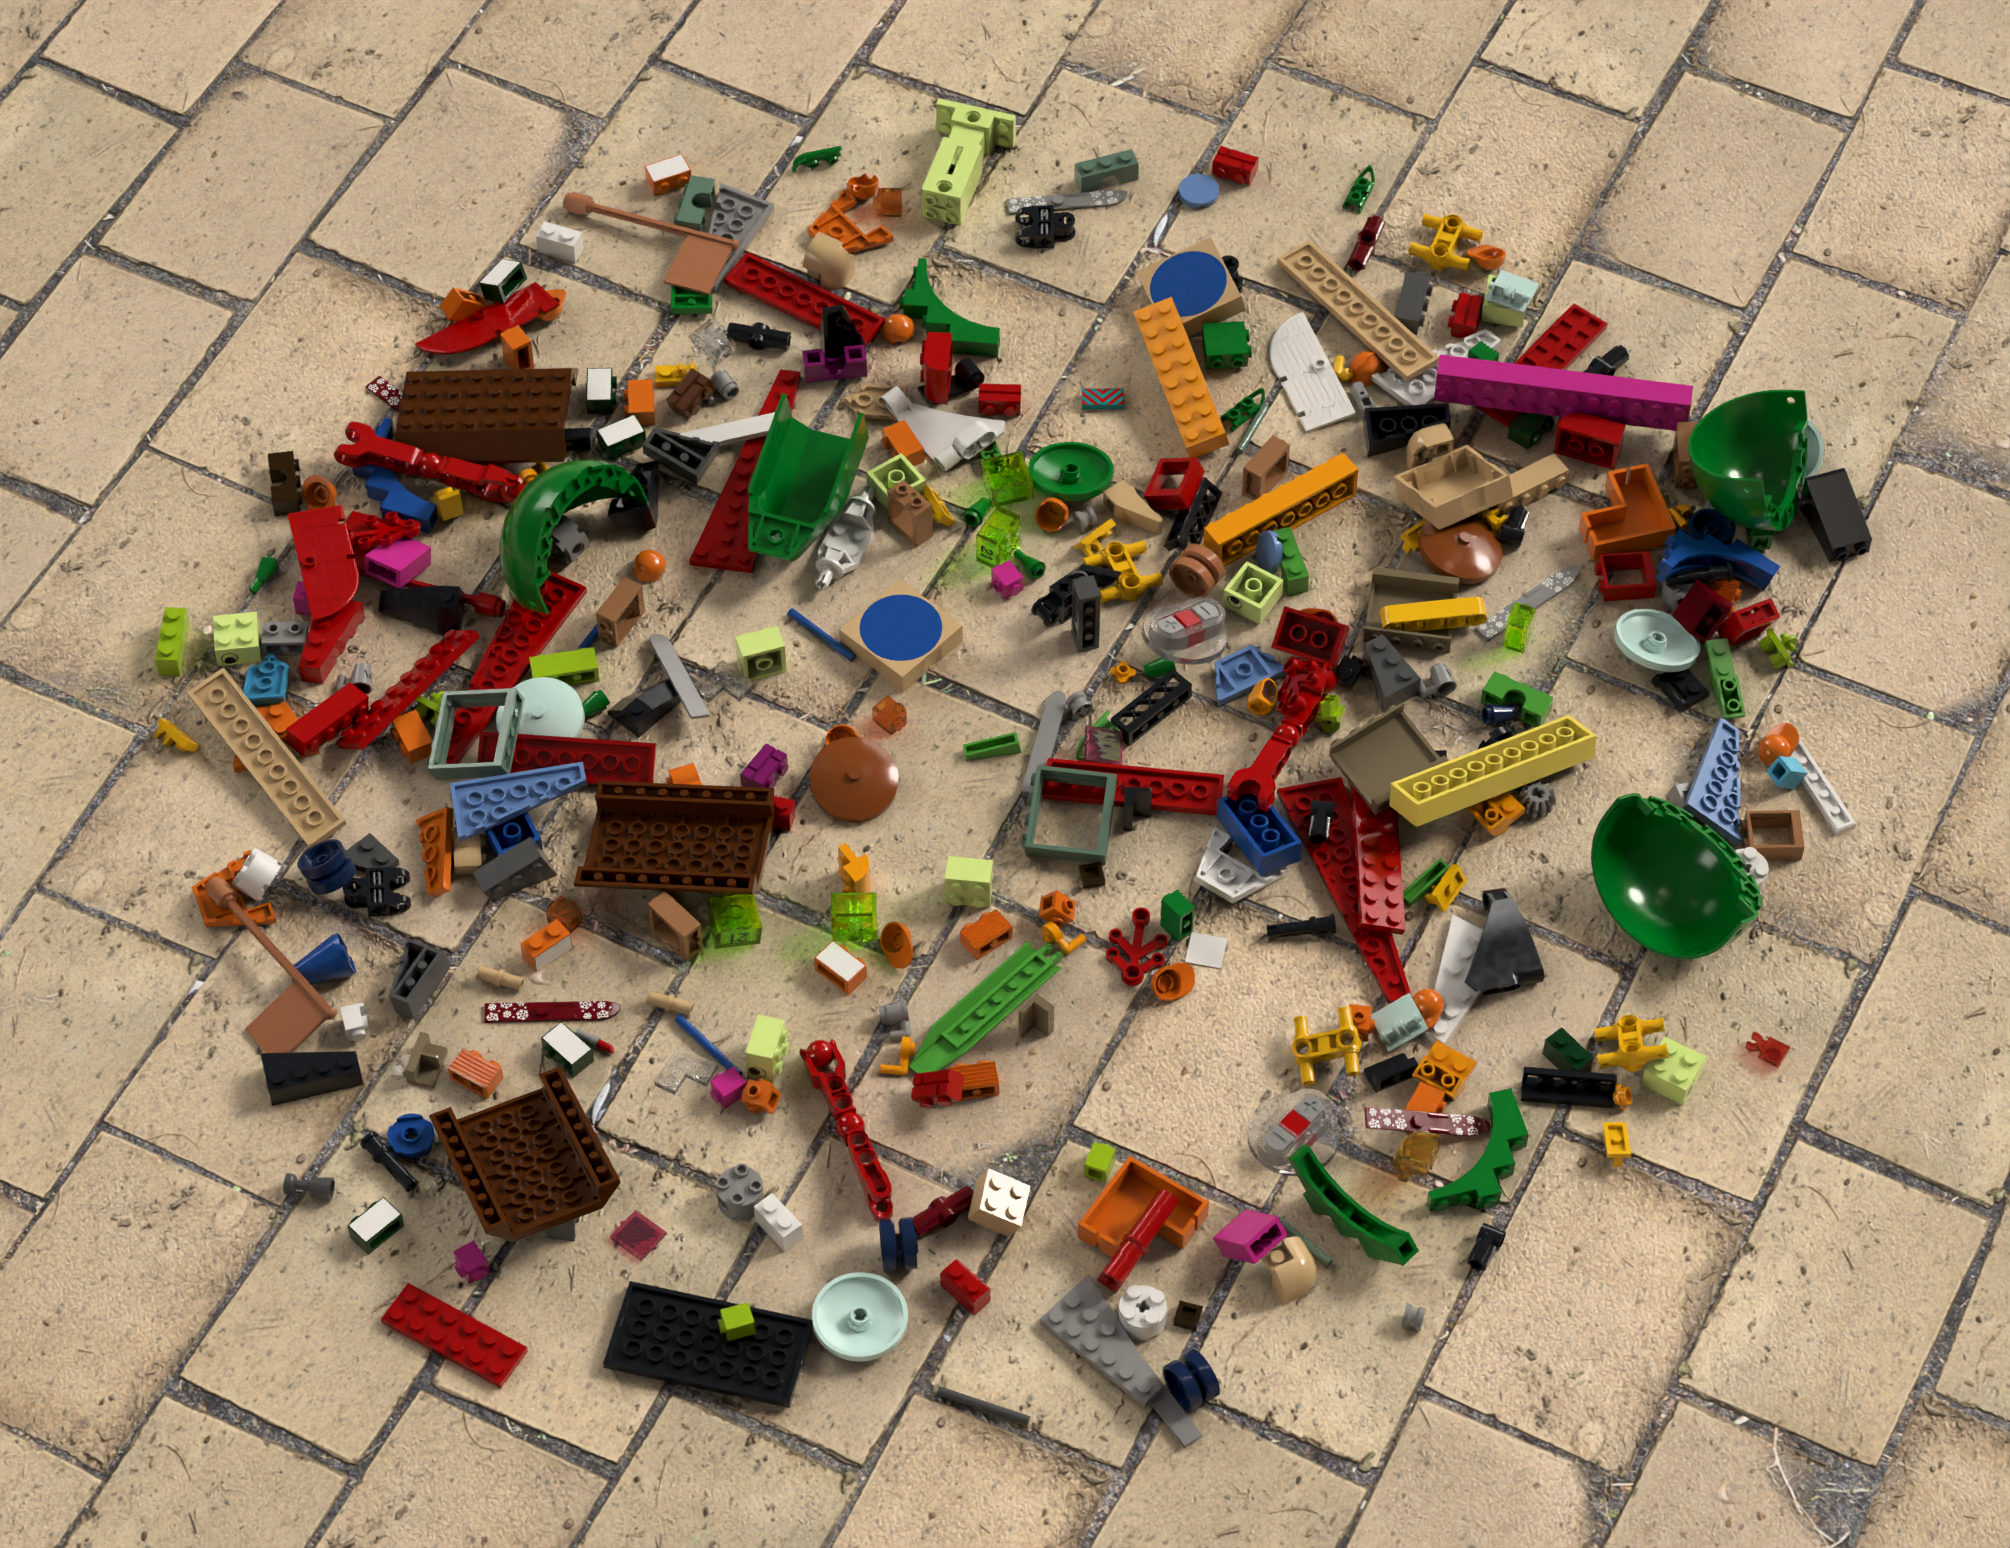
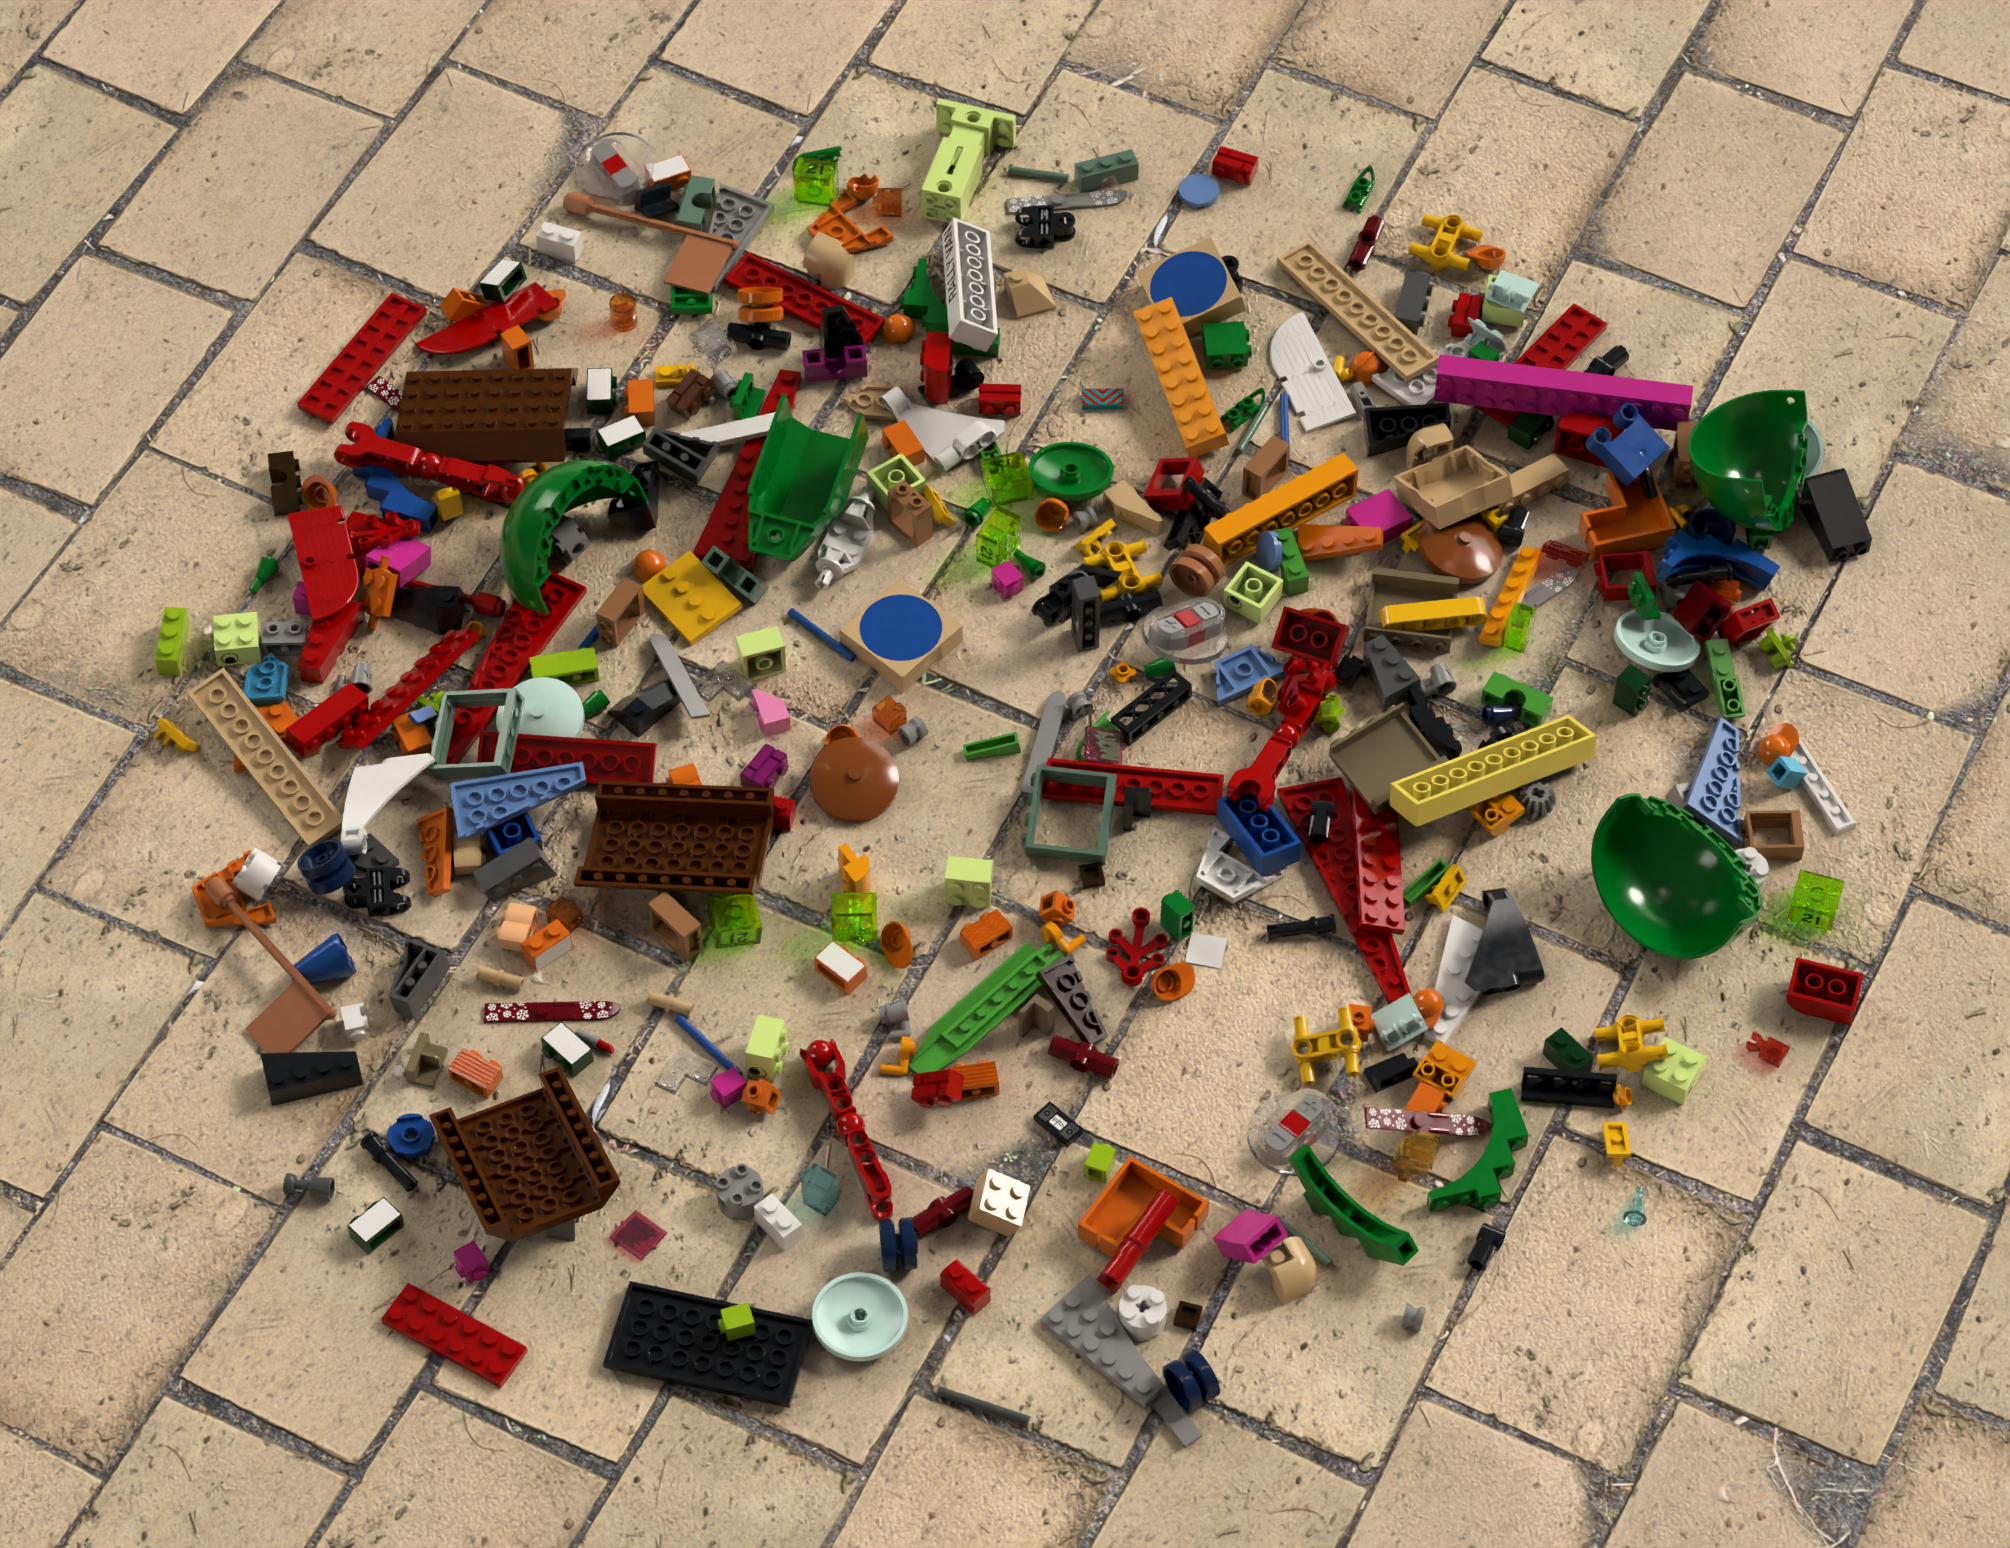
none -> red plate [297,292,427,425]
none -> white panel [341,753,435,856]
none -> orange plate [359,555,398,629]
none -> piece [408,705,438,726]
none -> light orange plate [463,621,488,643]
none -> light nougat brick [496,903,538,952]
none -> clear piece [574,132,654,206]
none -> clear orange wheel [609,293,638,332]
none -> black panel [634,181,679,219]
none -> yellow plate [642,550,743,646]
none -> sand green arch [701,545,769,604]
none -> green bracket [730,372,766,420]
none -> orange wheel [737,287,784,322]
none -> bright pink slope [750,689,791,737]
none -> clear neon green brick [793,157,839,207]
none -> clear light blue brick [800,1163,839,1216]
none -> light grey wheel [897,716,928,746]
none -> white brick [942,217,998,352]
none -> tan slope [1004,268,1056,319]
none -> sand green bar [1008,166,1069,182]
none -> tile [1034,1101,1084,1148]
none -> dark brown wing [1035,954,1108,1045]
none -> dark red piece [1048,1035,1119,1079]
none -> black piece [1100,590,1163,624]
none -> black pin [1181,476,1231,520]
none -> blue bar [1280,393,1290,462]
none -> orange wing [1298,524,1383,562]
none -> dark pink brick [1344,489,1412,544]
none -> black slope [1407,685,1462,761]
none -> light aqua hinge [1465,317,1509,361]
none -> light orange plate [1478,547,1543,647]
none -> clear red plate [1541,539,1590,567]
none -> blue piece [1585,403,1670,499]
none -> dark green brick [1613,664,1651,717]
none -> clear light blue cone [1623,1186,1647,1226]
none -> green bracket [1627,572,1661,620]
none -> red brick [1786,957,1864,1026]
none -> clear neon green brick [1787,869,1844,932]

